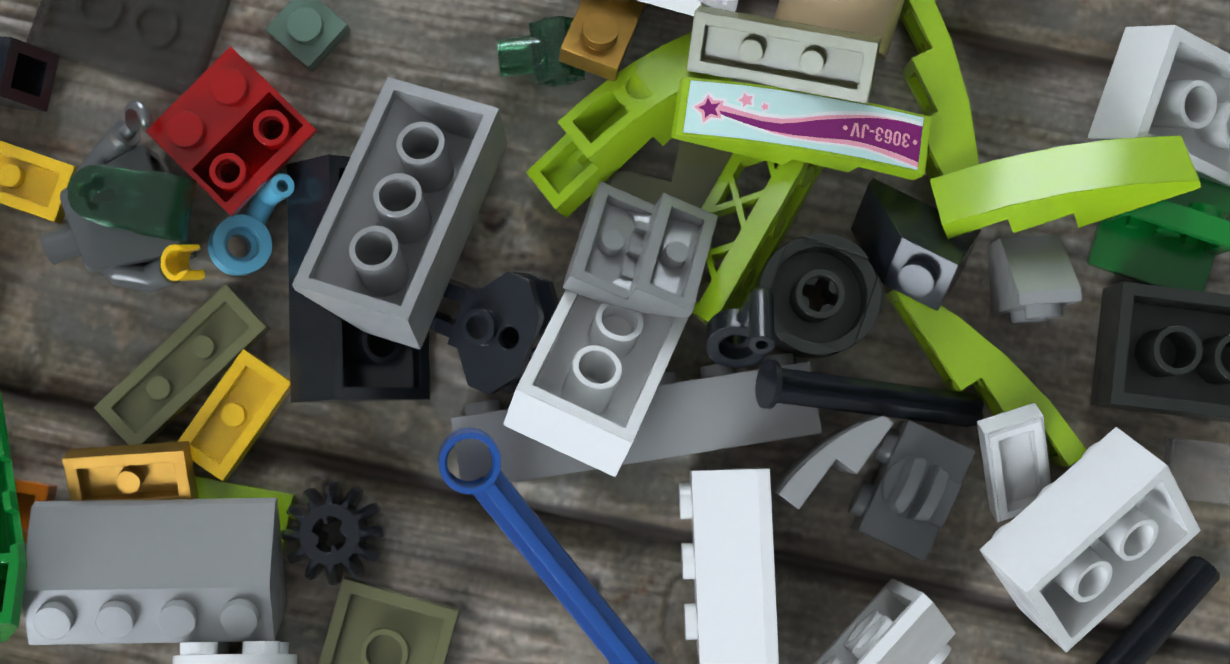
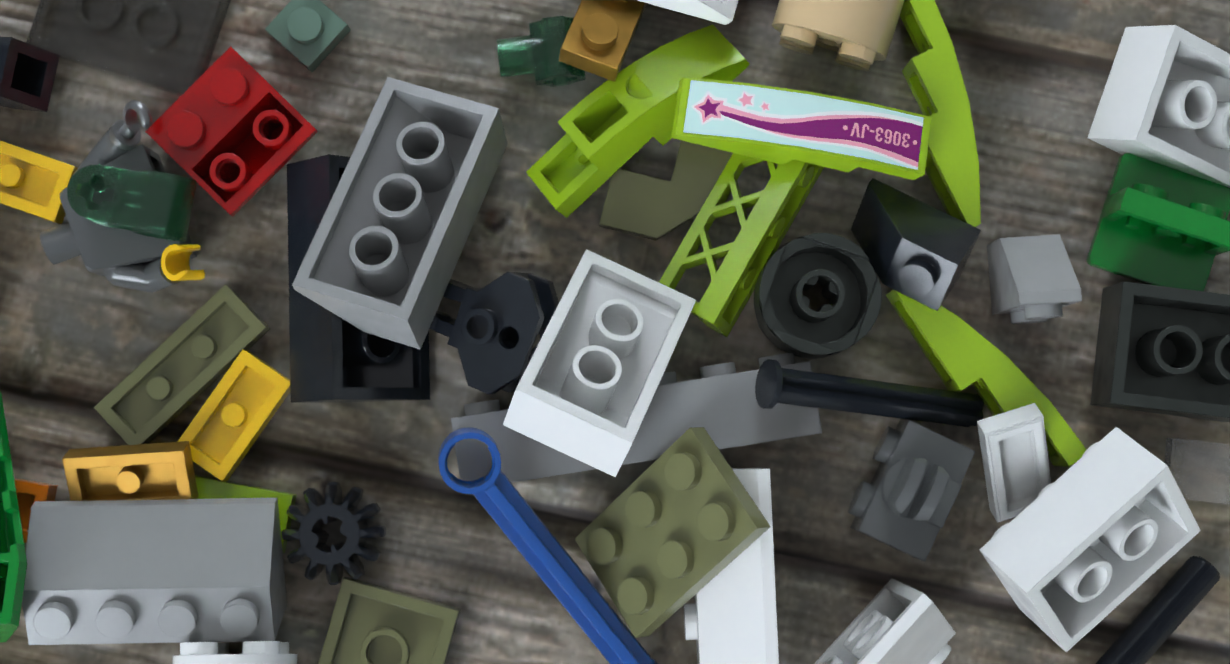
medium azure plate [208,174,295,276] -> none
light grey slope [562,181,718,318] -> none
plate [687,6,881,104] -> none
black plate [706,287,775,368] -> none
light grey slope [771,416,894,509] -> none
lime slope [929,135,1201,239] -> none
none -> olive plate [575,427,771,638]

